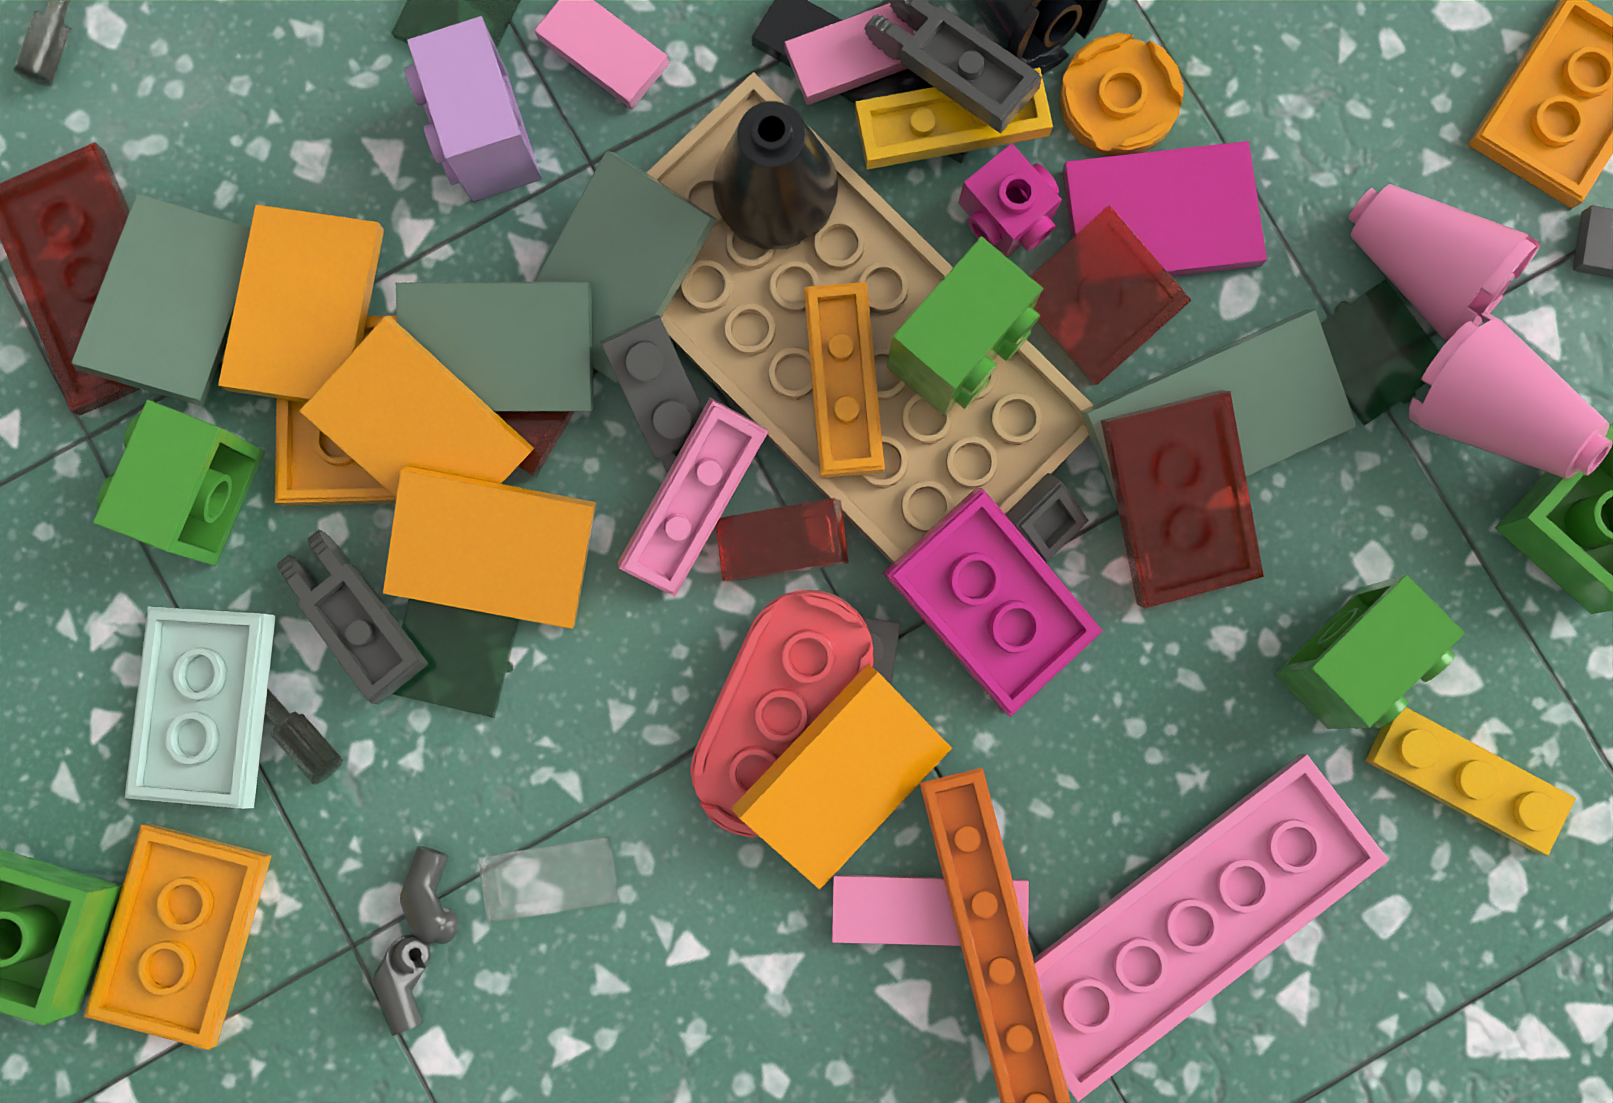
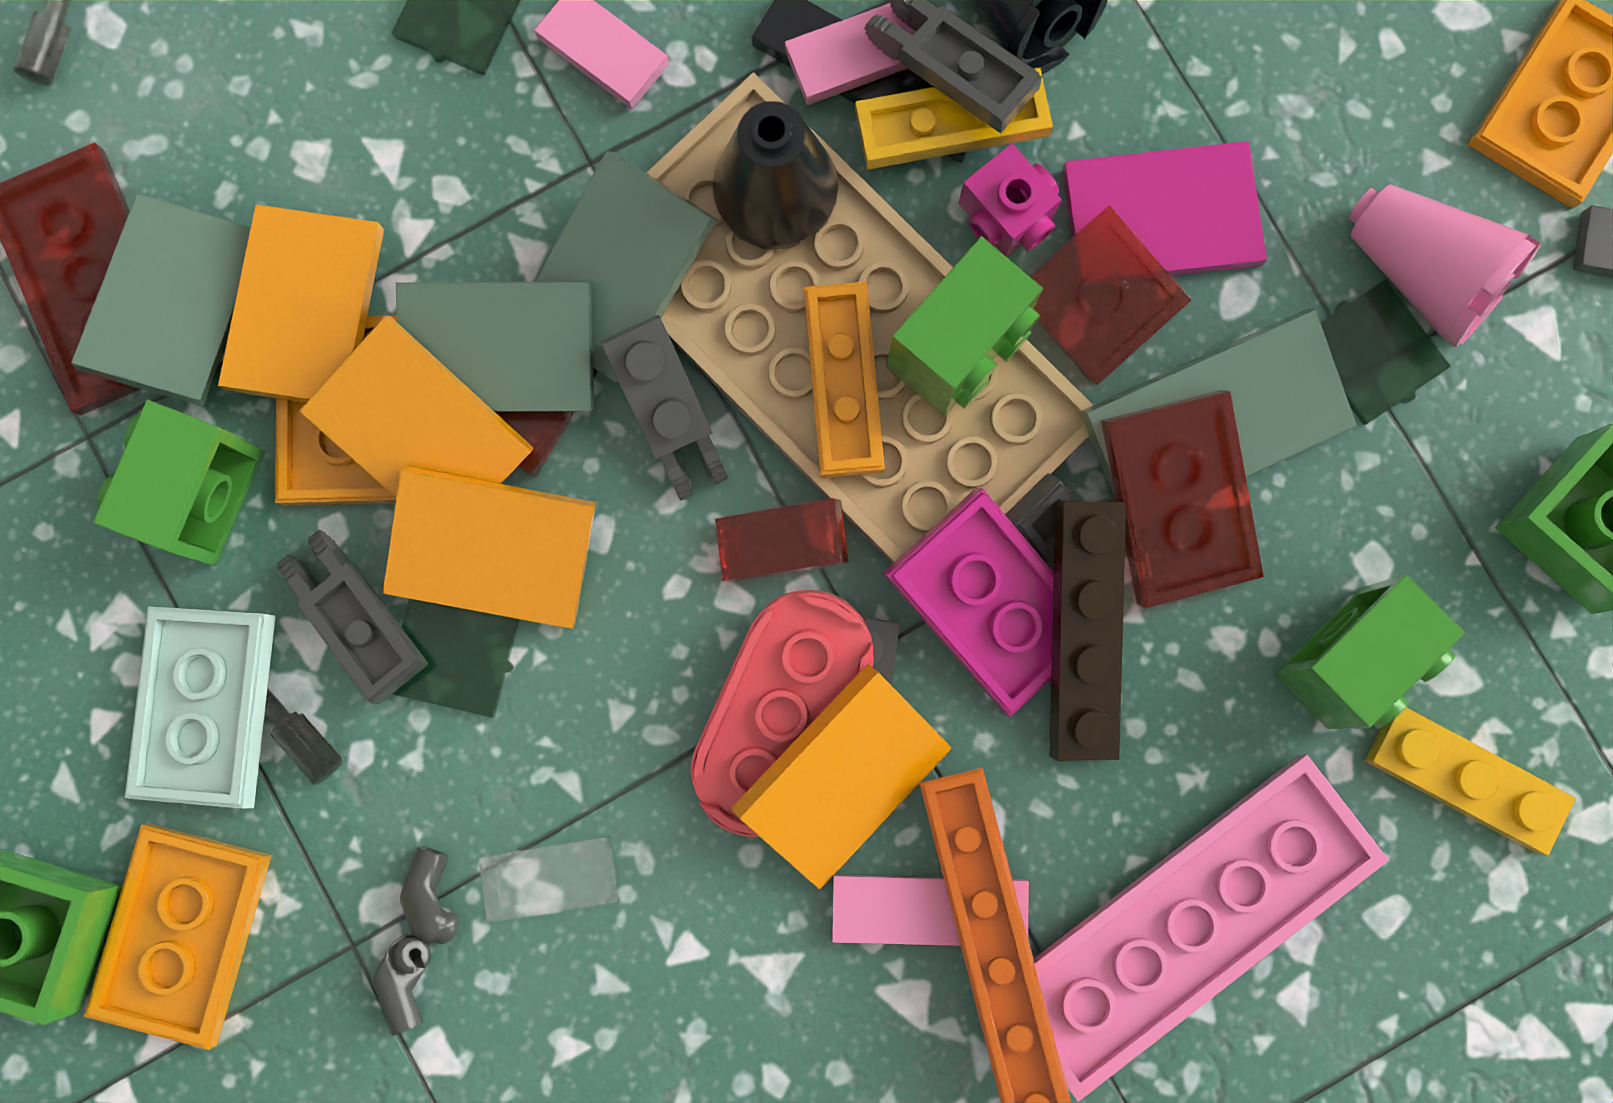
lavender brick [405,16,542,202] -> none
bright pink tile [617,398,769,597] -> none
light orange tile [1059,33,1184,156] -> none
bright pink cone [1409,312,1613,479] -> none
none -> dark brown plate [1049,501,1126,761]

